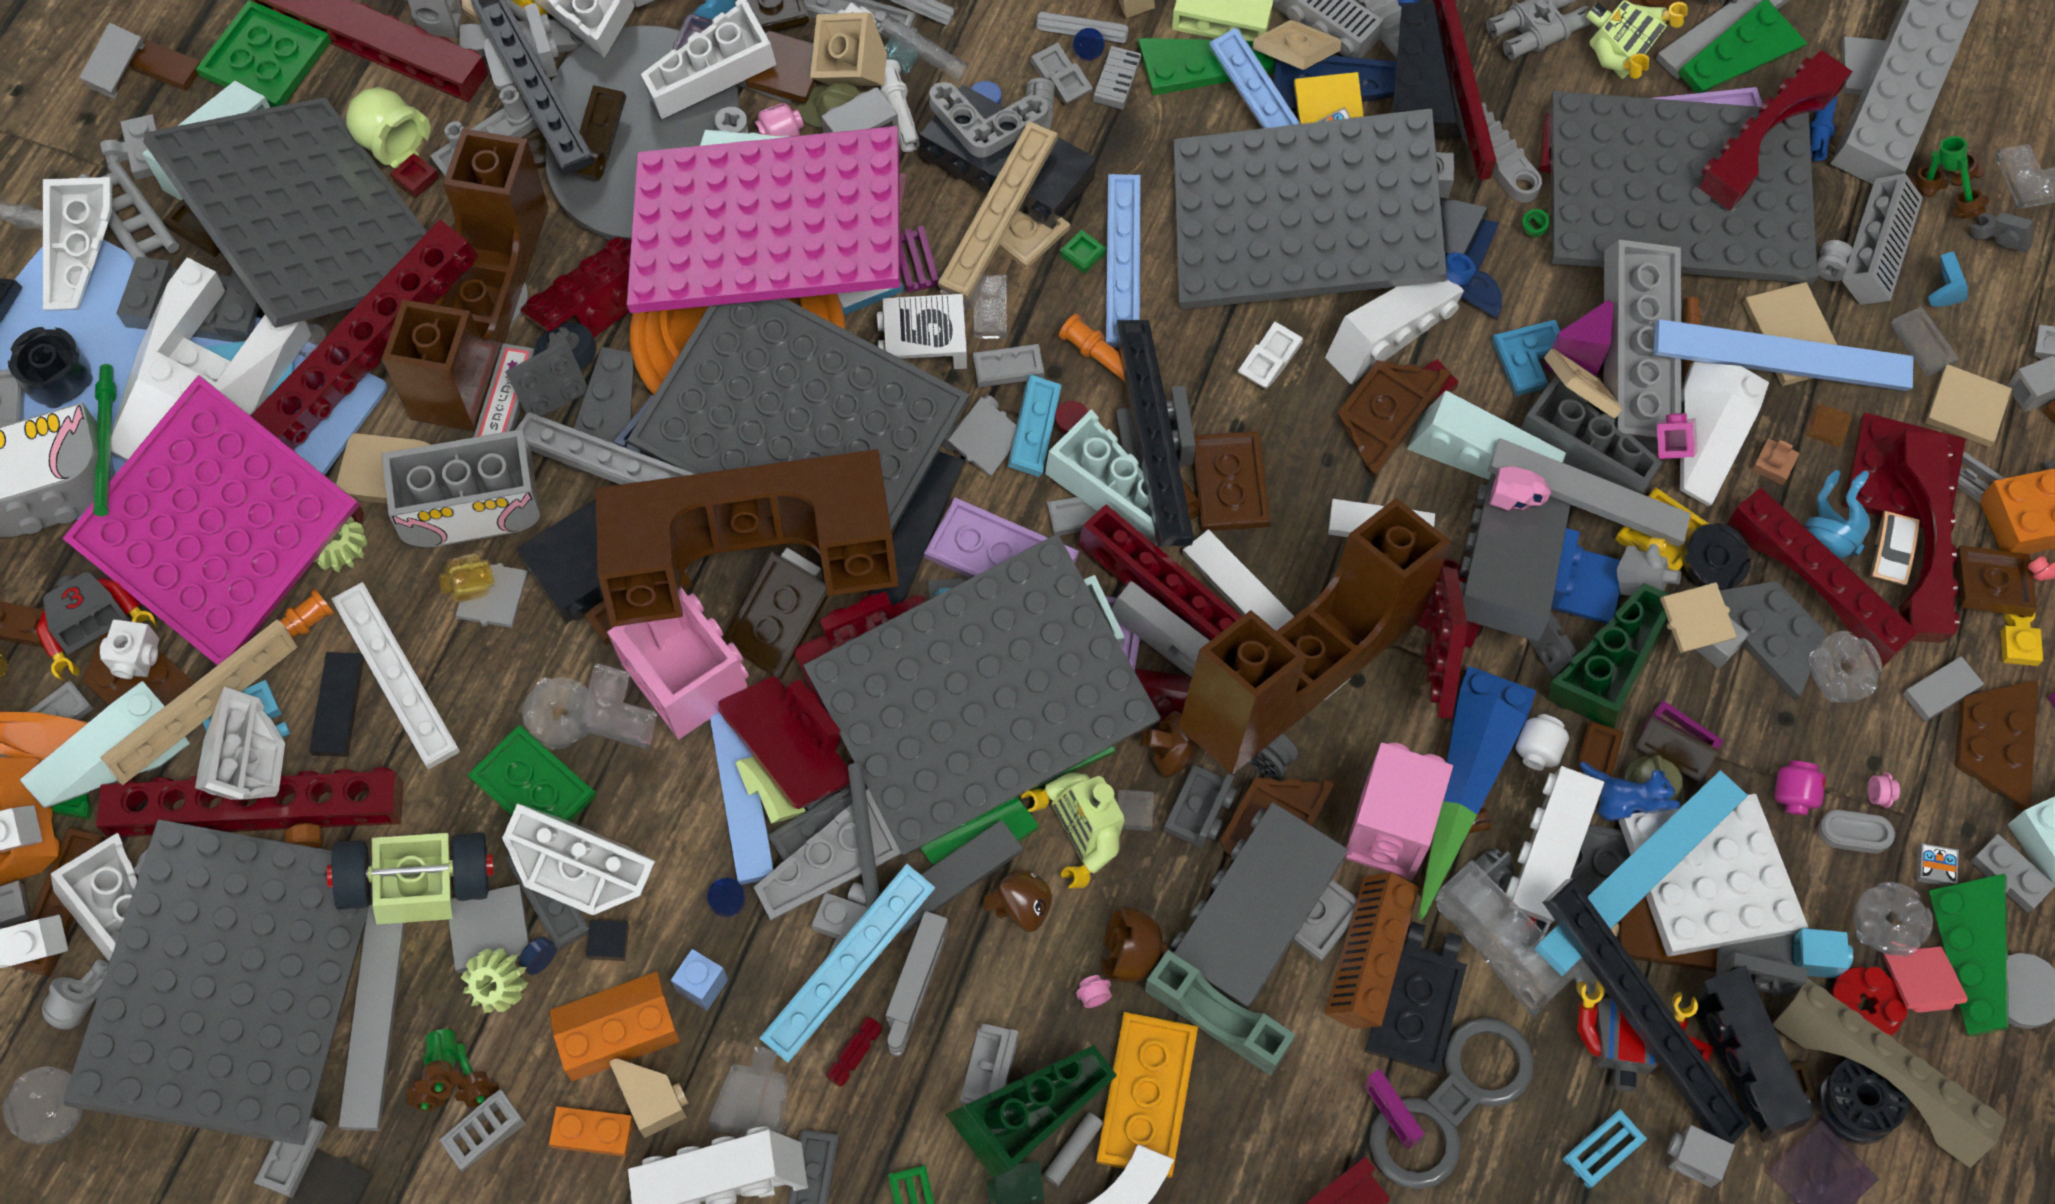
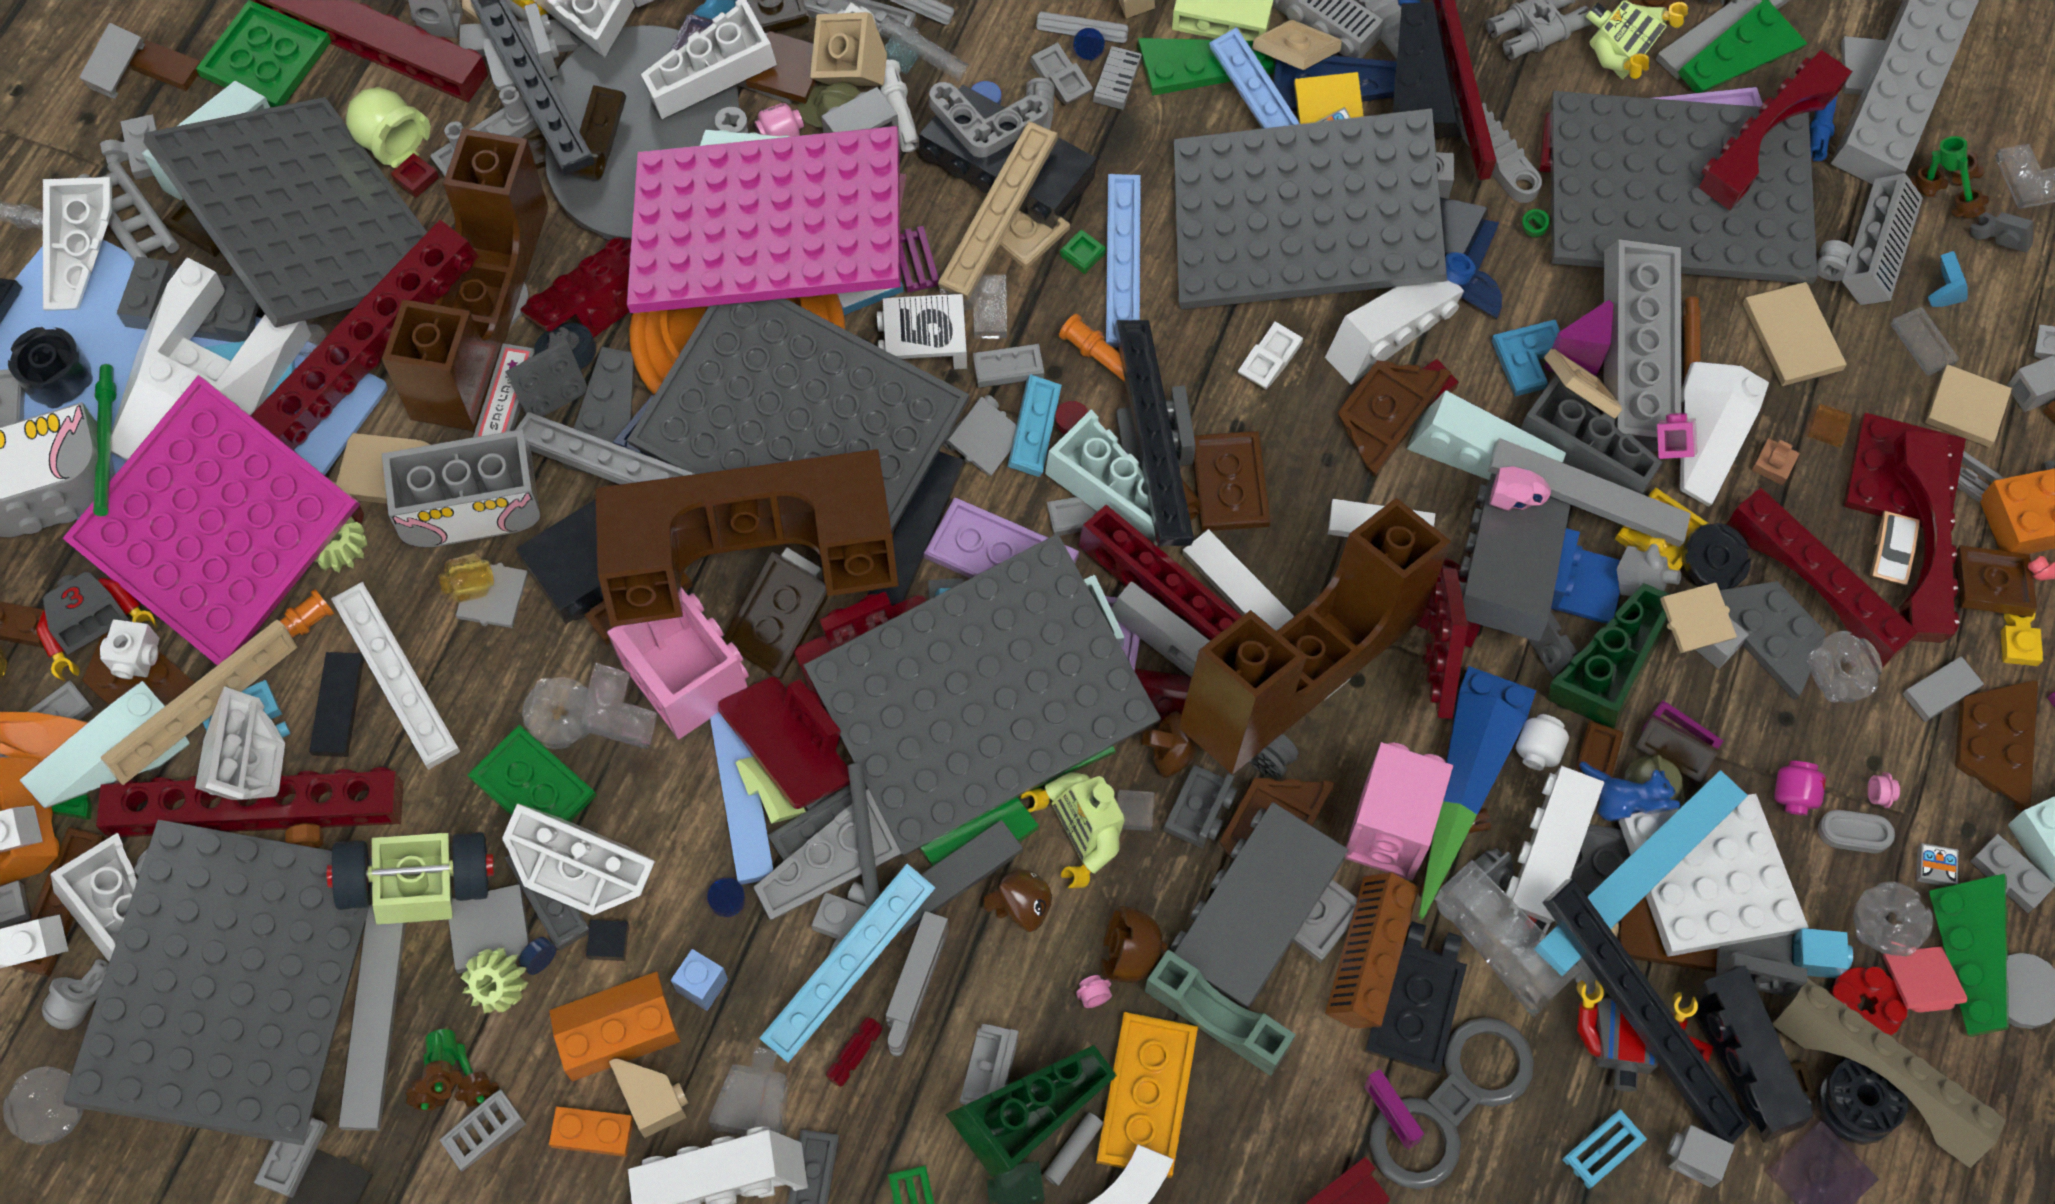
light blue tile [1653,319,1913,391] -> none
dark azure hair [1804,470,1870,559] -> none

